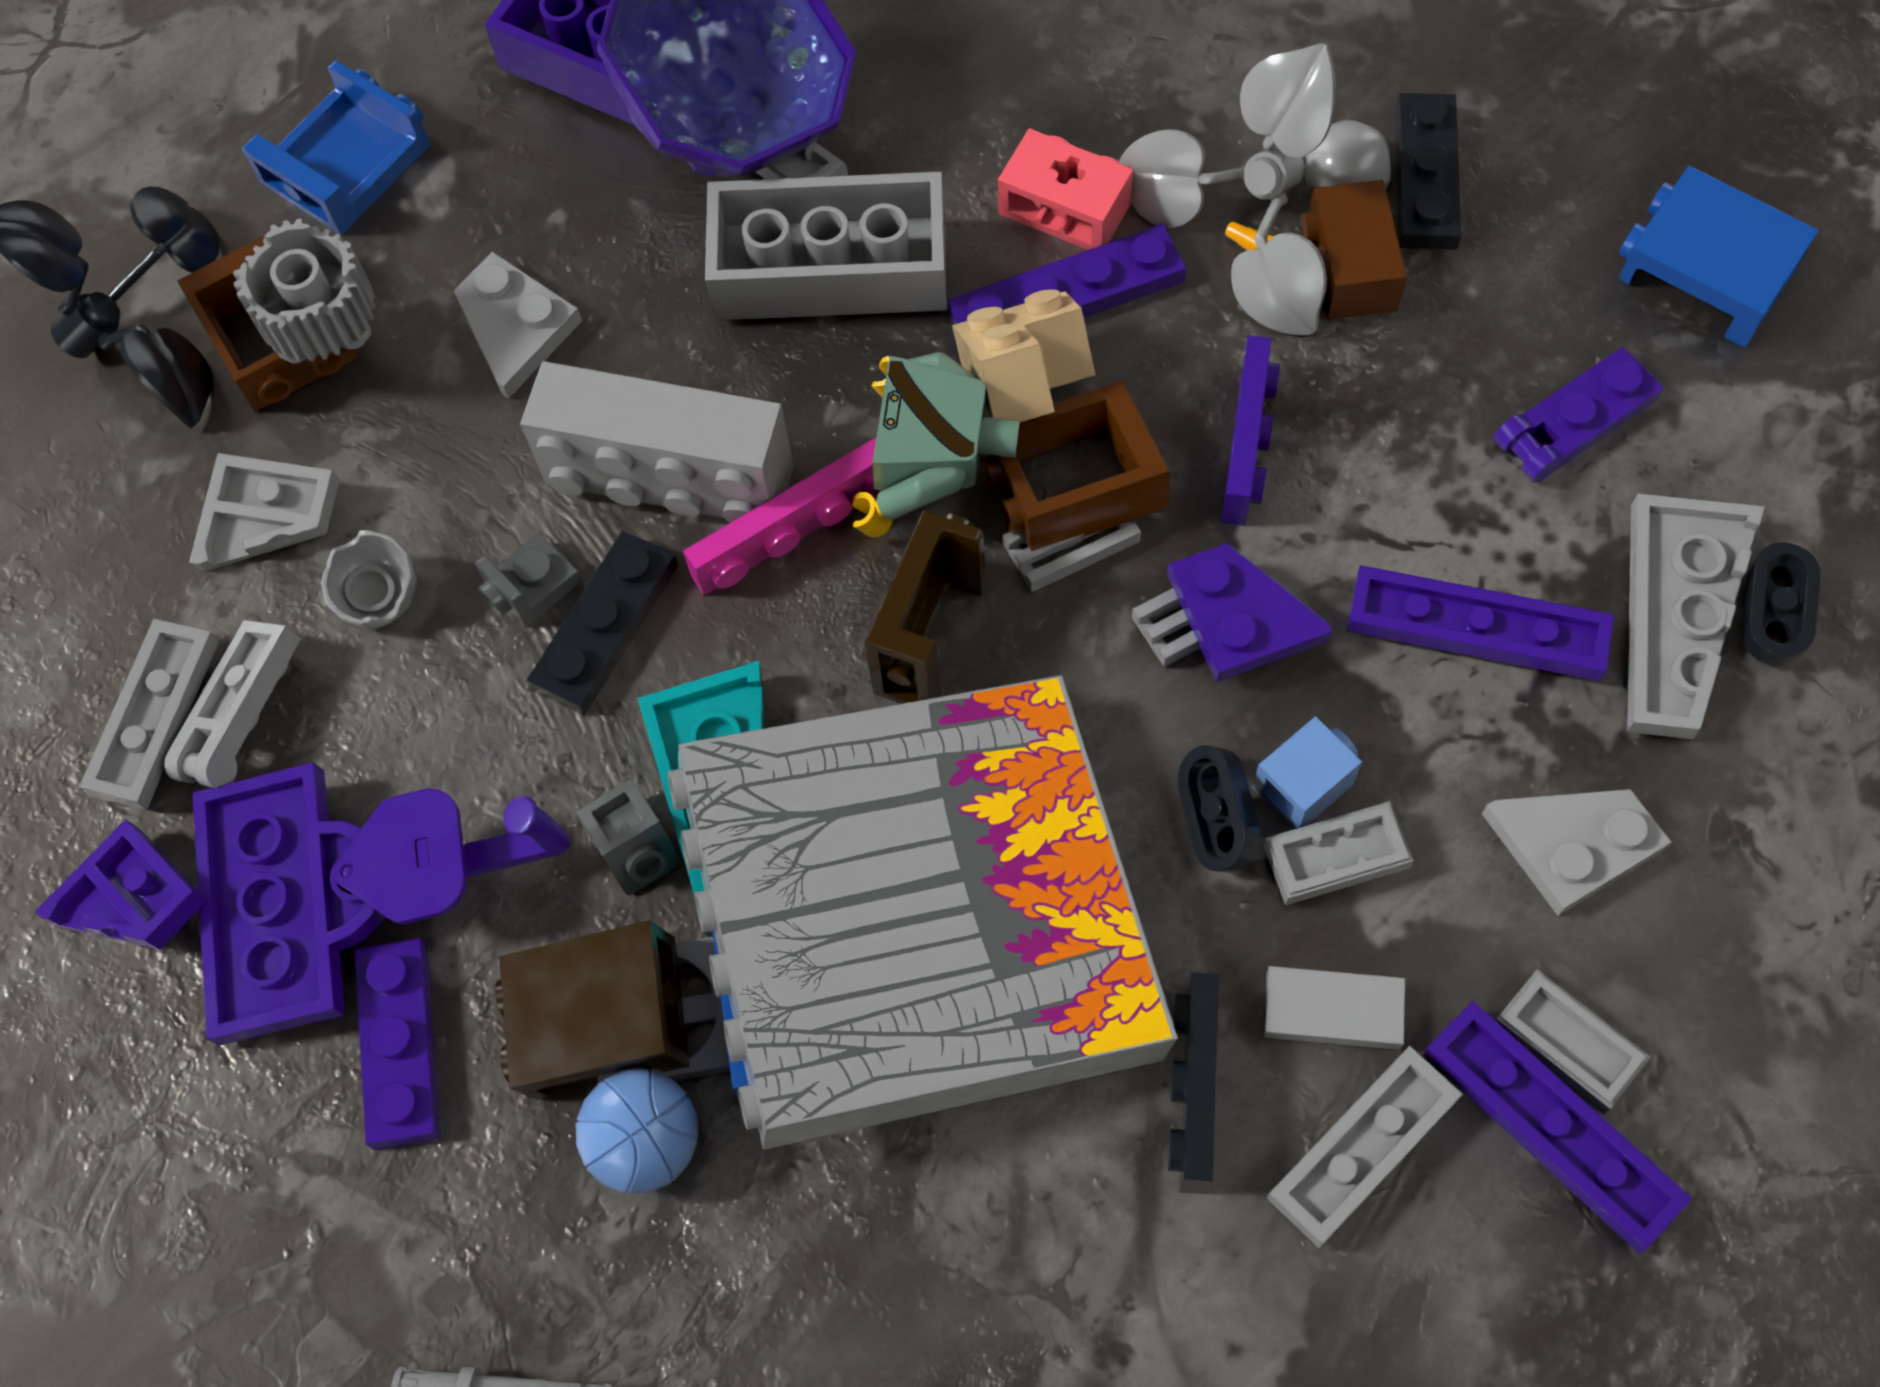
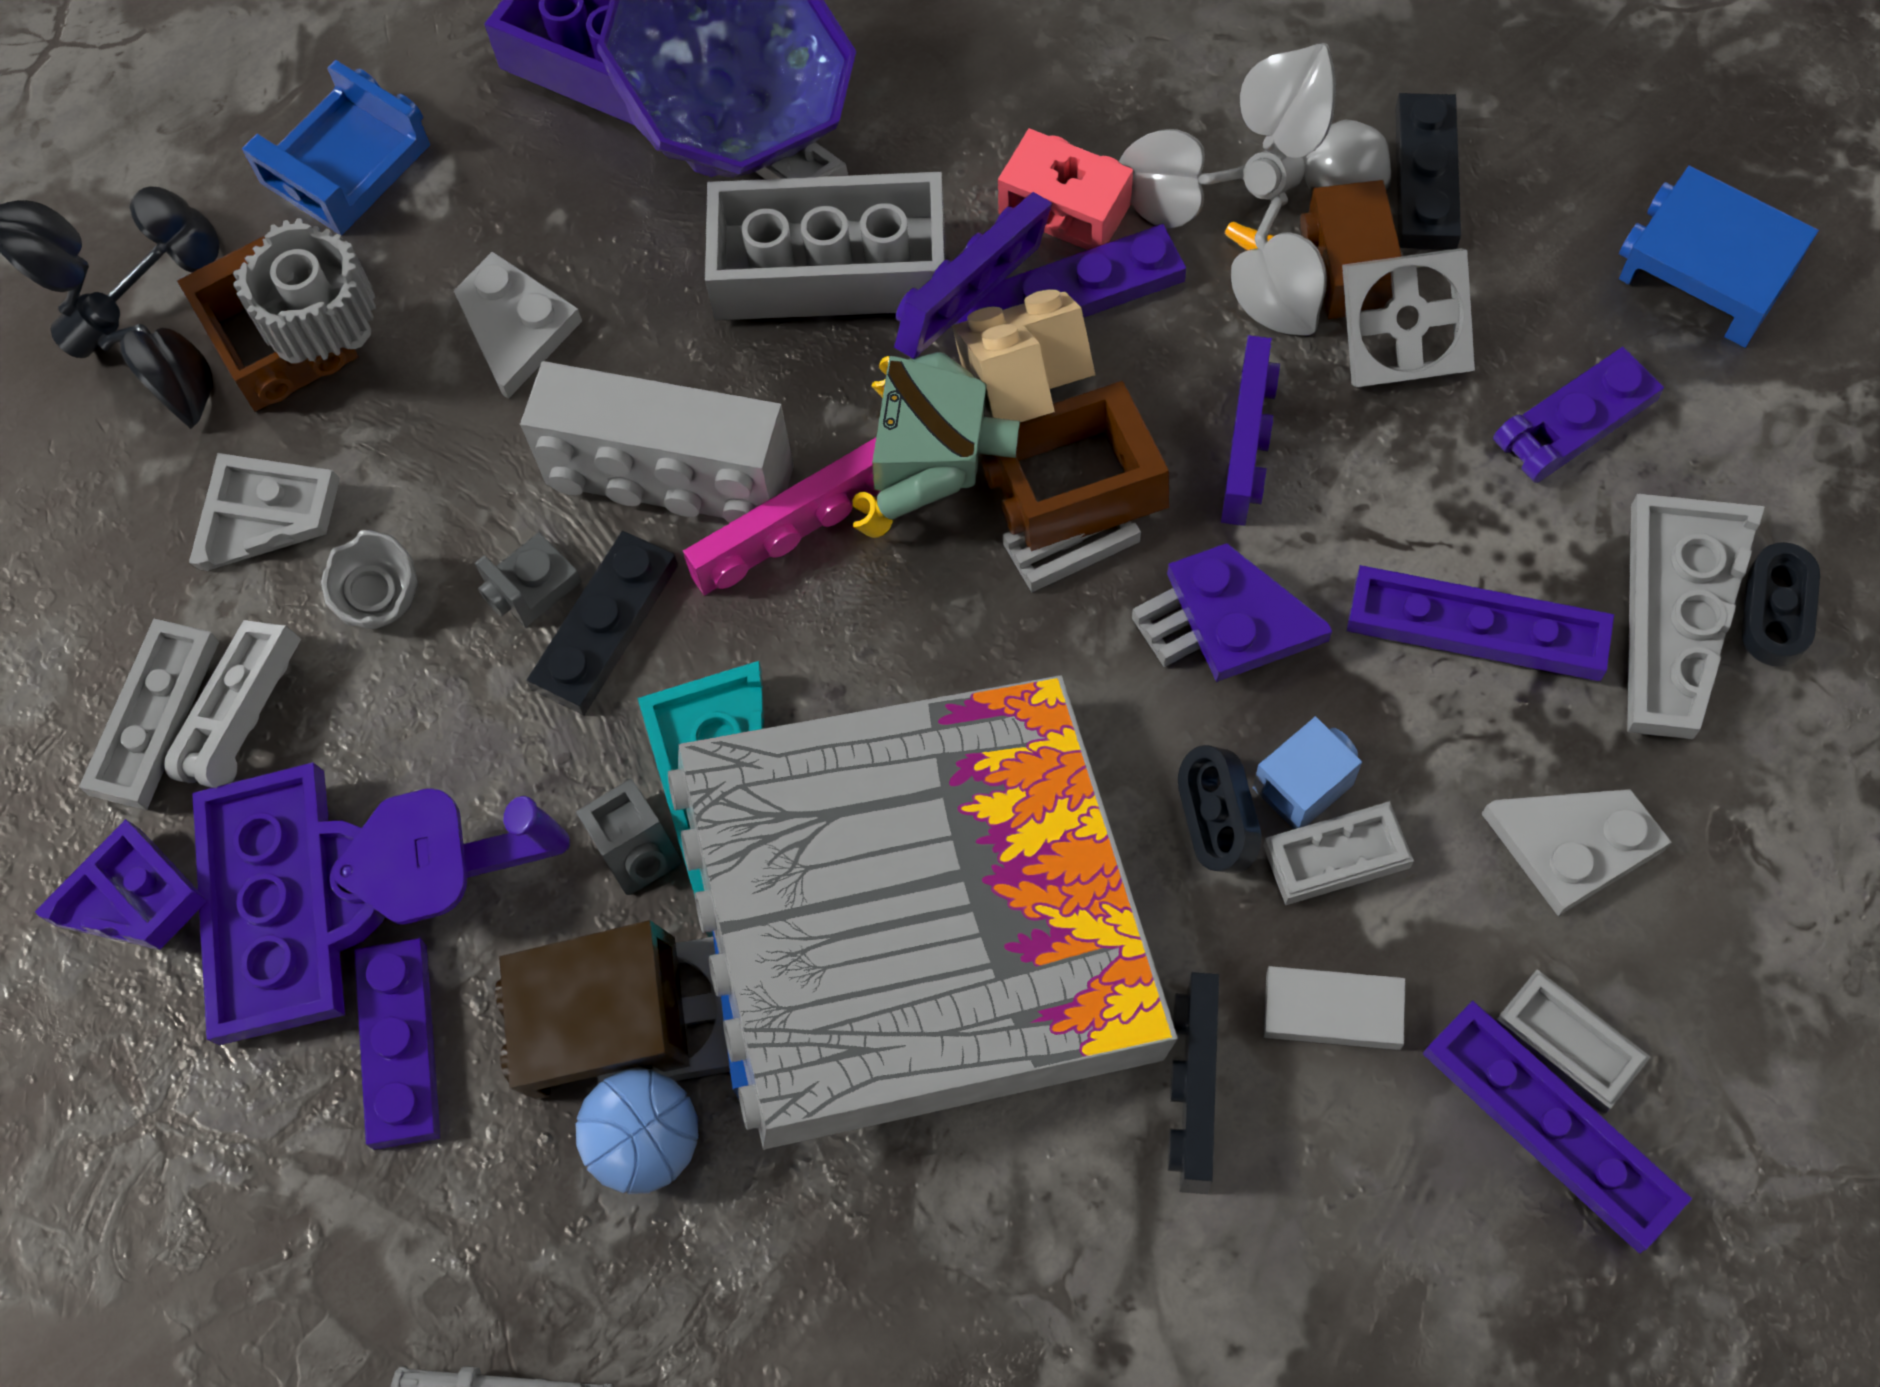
dark brown panel [864,510,986,704] -> none
light grey plate [1267,1046,1463,1249] -> none
none -> dark purple plate [894,192,1052,359]
none -> light grey piece [1342,248,1475,387]

